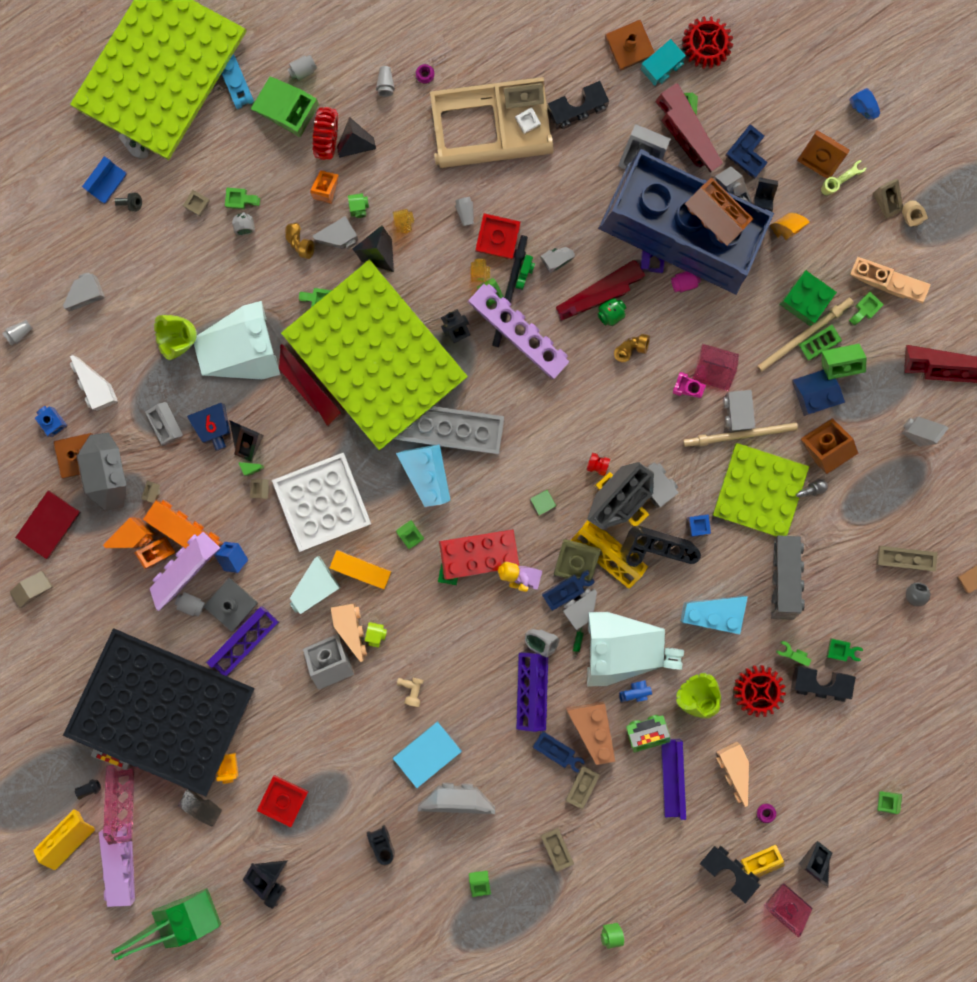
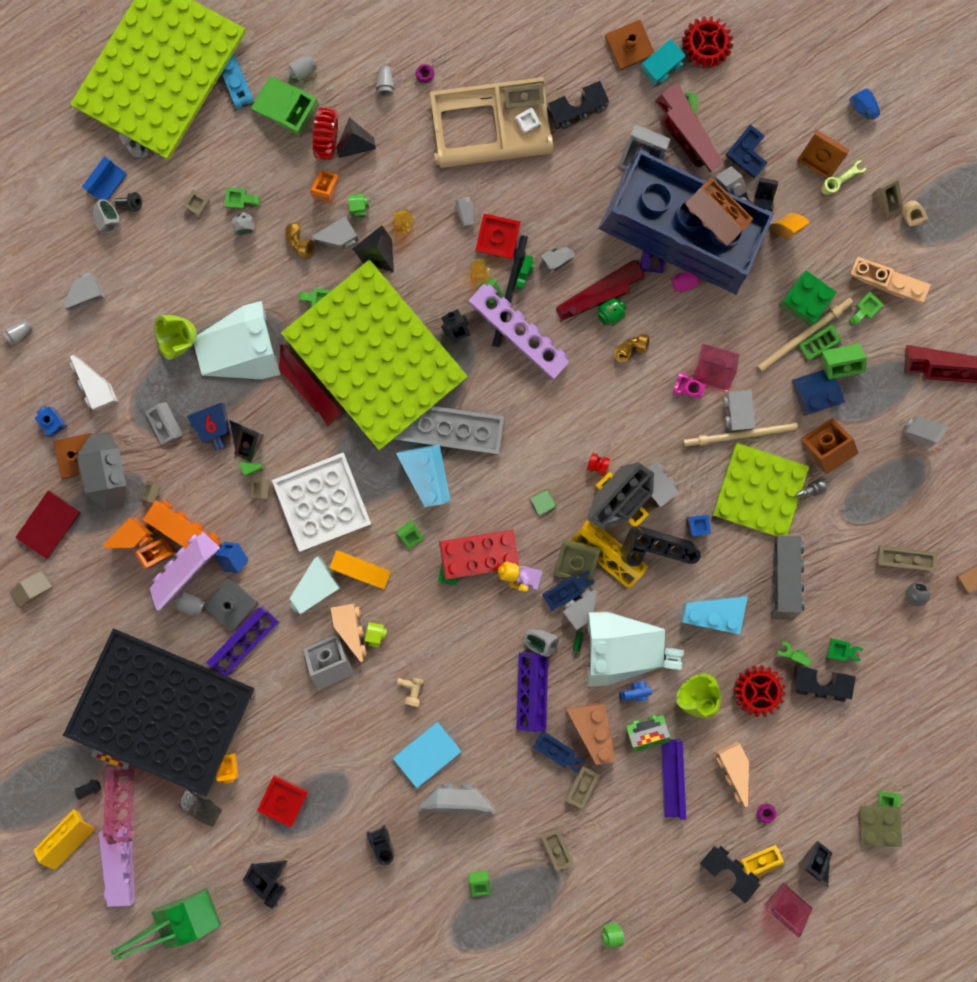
none -> light grey rock [93,199,120,234]
none -> olive plate [860,805,902,847]

